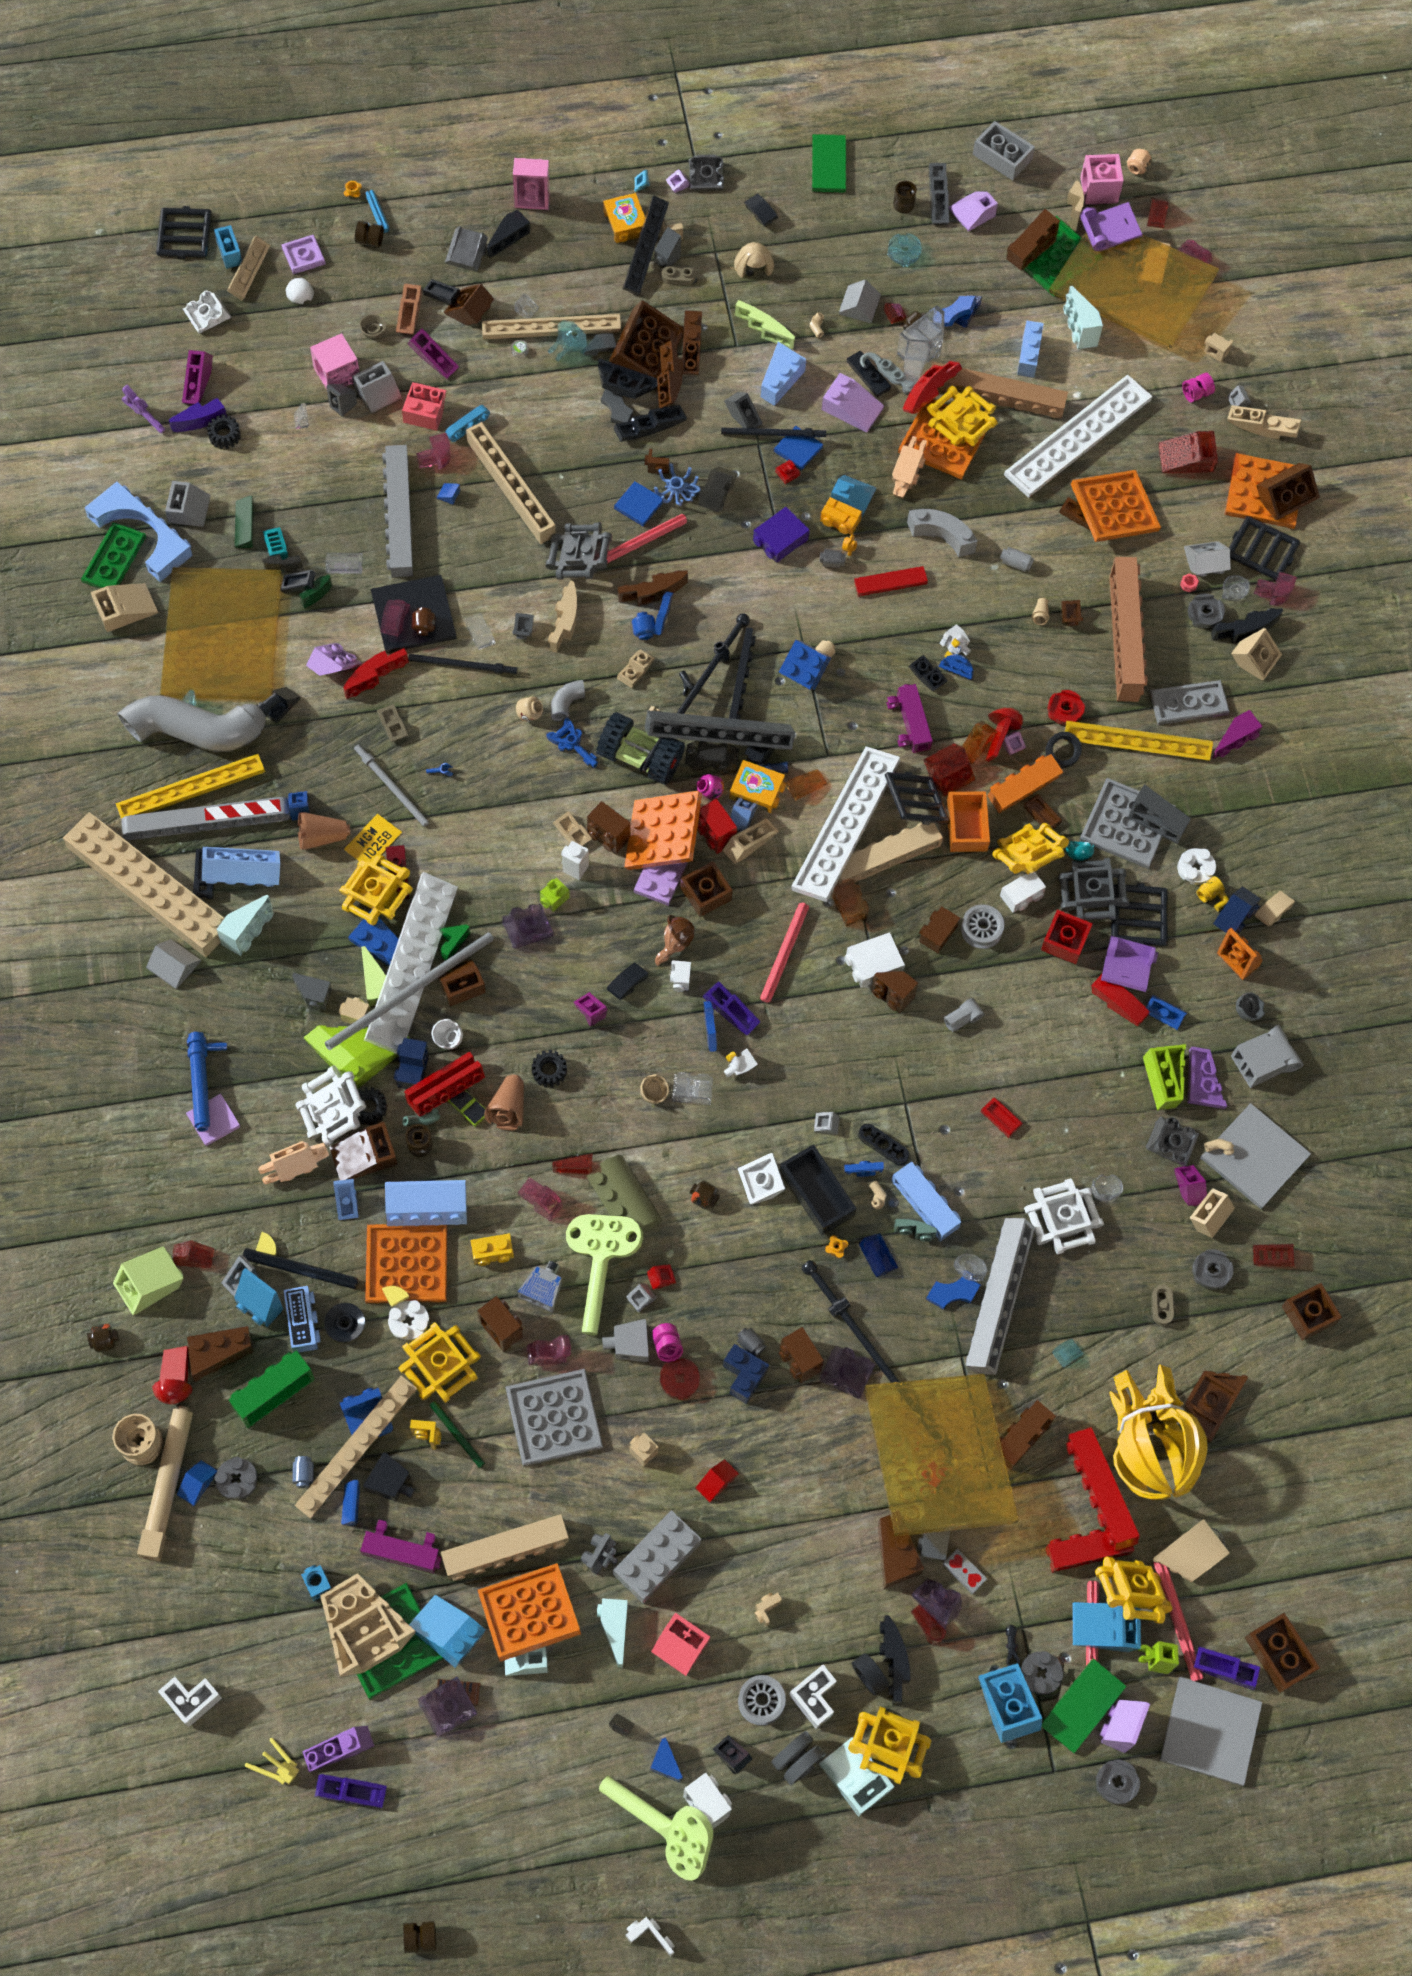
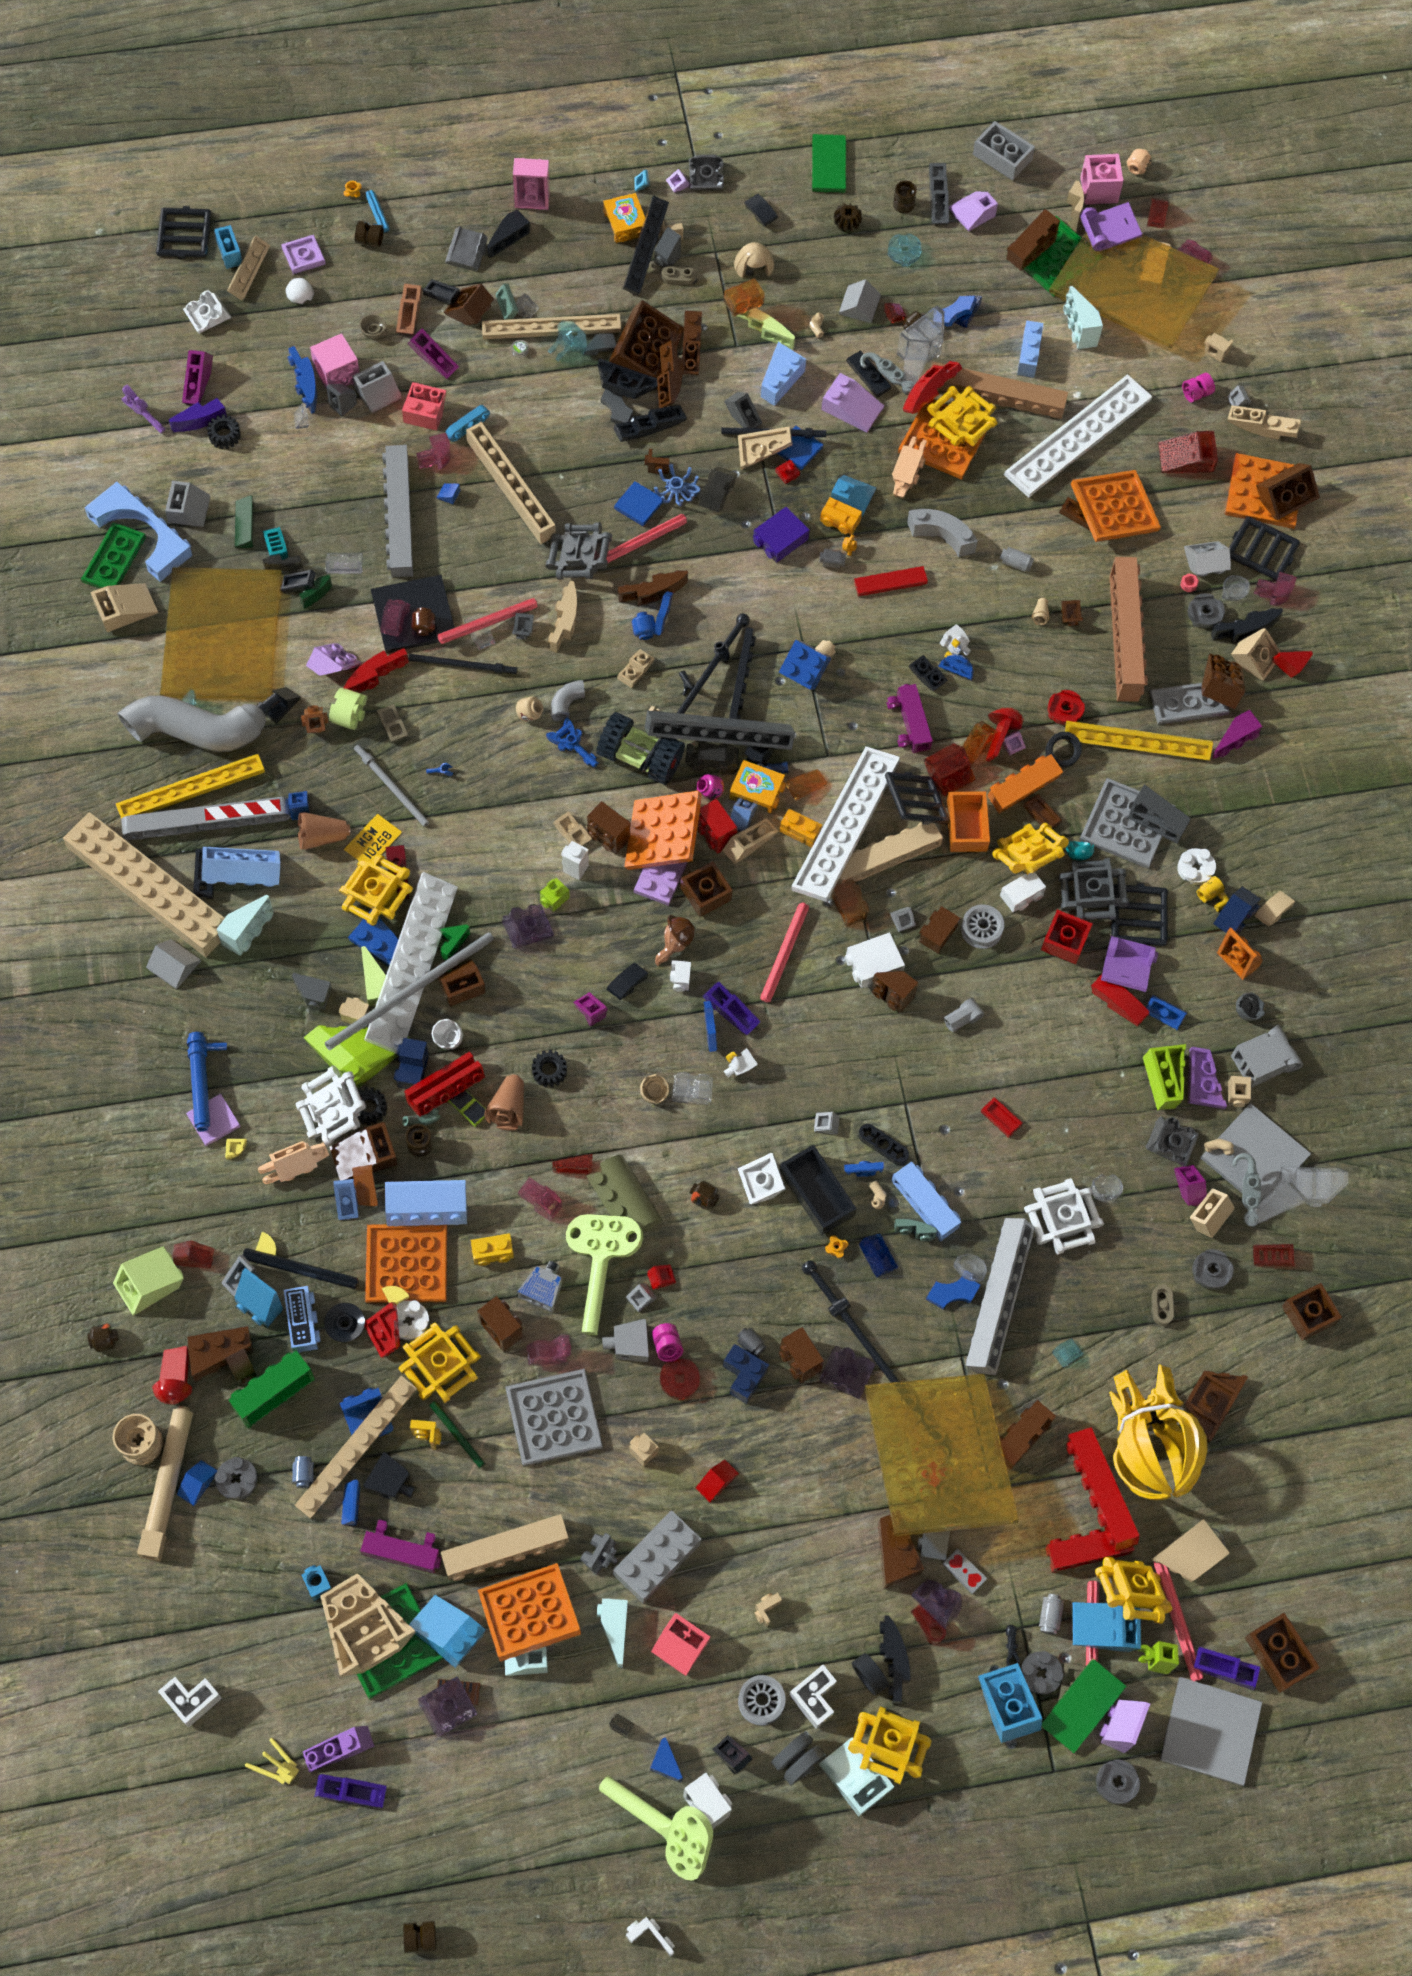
none -> reddish brown slope [223,1345,257,1386]
none -> light yellow tile [225,1139,247,1160]
none -> blue slope [287,346,317,414]
none -> dark orange brick [301,705,329,733]
none -> yellowish green brick [329,688,367,730]
none -> dark orange slope [352,1165,378,1206]
none -> red wing [364,1302,400,1358]
none -> coral axle [438,598,537,644]
none -> sand green tile [495,283,519,320]
none -> clear orange brick [724,278,765,316]
none -> tan wing [738,426,792,470]
none -> light orange brick [779,809,822,848]
none -> dark brown gear [834,203,862,232]
none -> light grey slope [890,907,916,932]
none -> light grey head [1039,1594,1064,1635]
none -> reddish brown slope [1201,653,1245,709]
none -> tan brick [1228,1076,1251,1107]
none -> clear slope [1232,1153,1348,1226]
none -> red slope [1272,651,1313,678]

